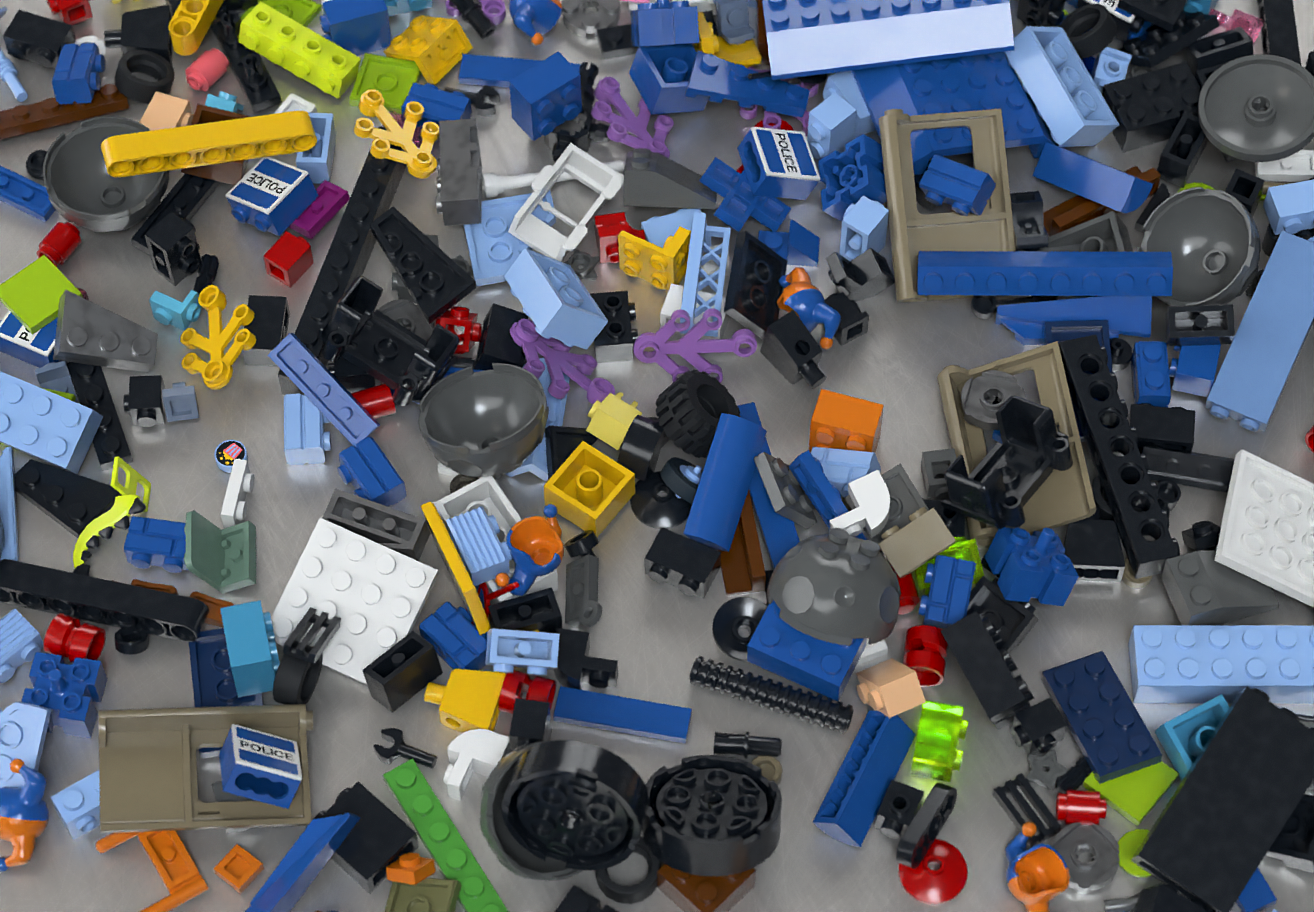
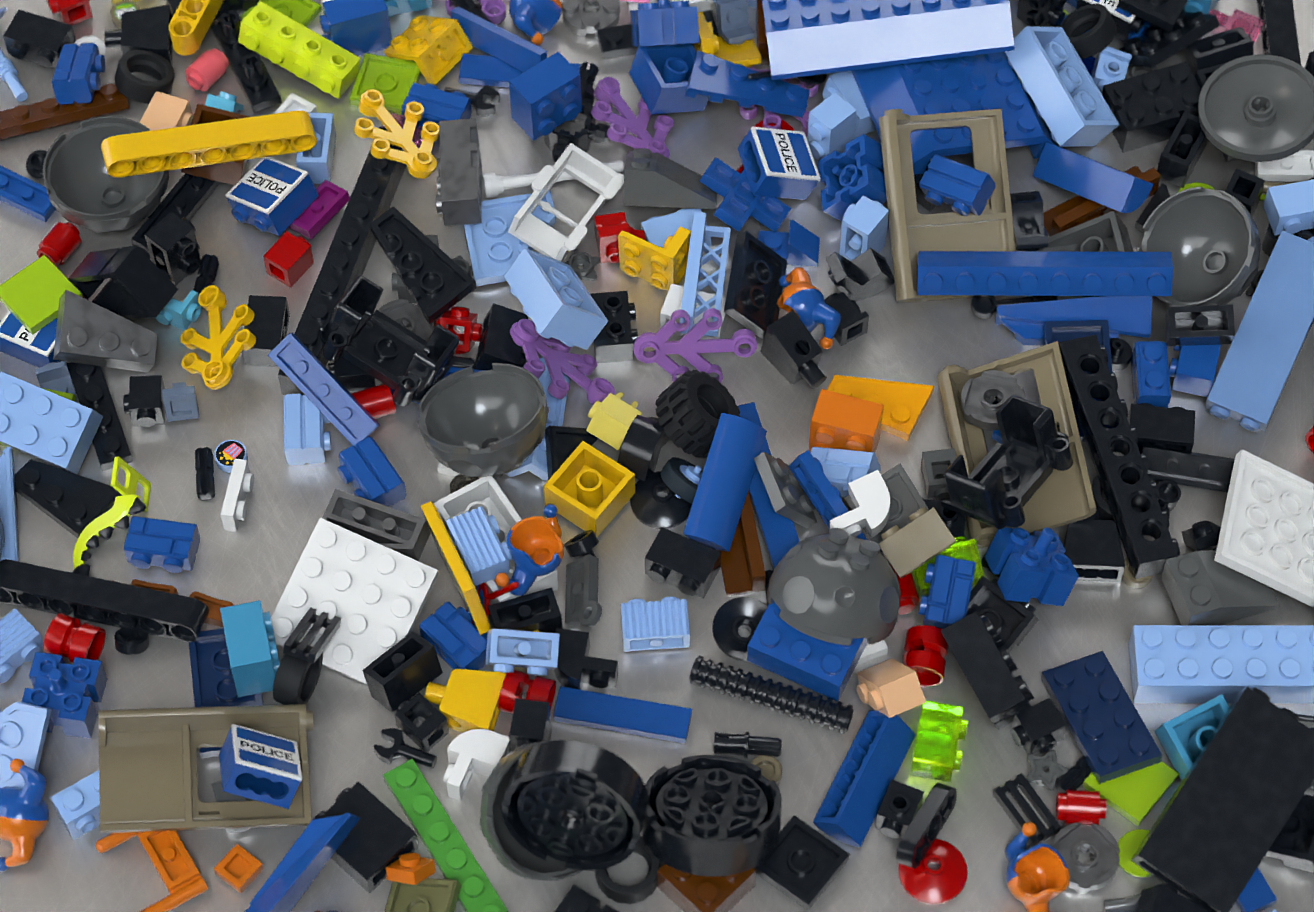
sand green bracket [184,510,256,594] -> none
none -> black piece [68,245,179,320]
none -> tile [111,0,140,29]
none -> black piece [195,447,215,500]
none -> black brick [394,693,449,752]
none -> blue tile [451,6,547,72]
none -> light blue brick [621,597,690,652]
none -> black plate [754,815,850,910]
none -> light orange wing [827,375,934,441]

